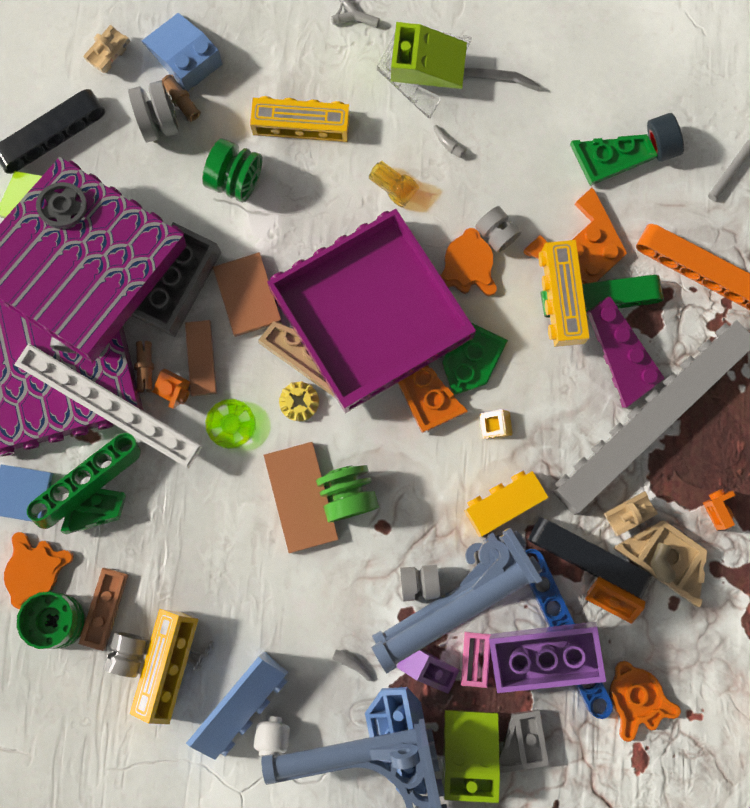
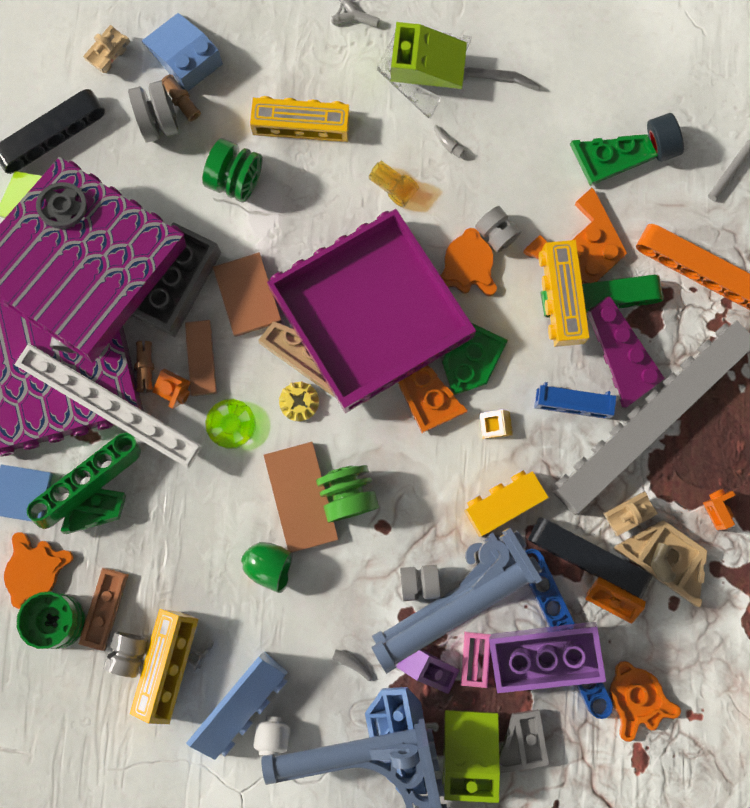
none -> green piece [241,542,293,593]
none -> blue container [534,382,616,419]

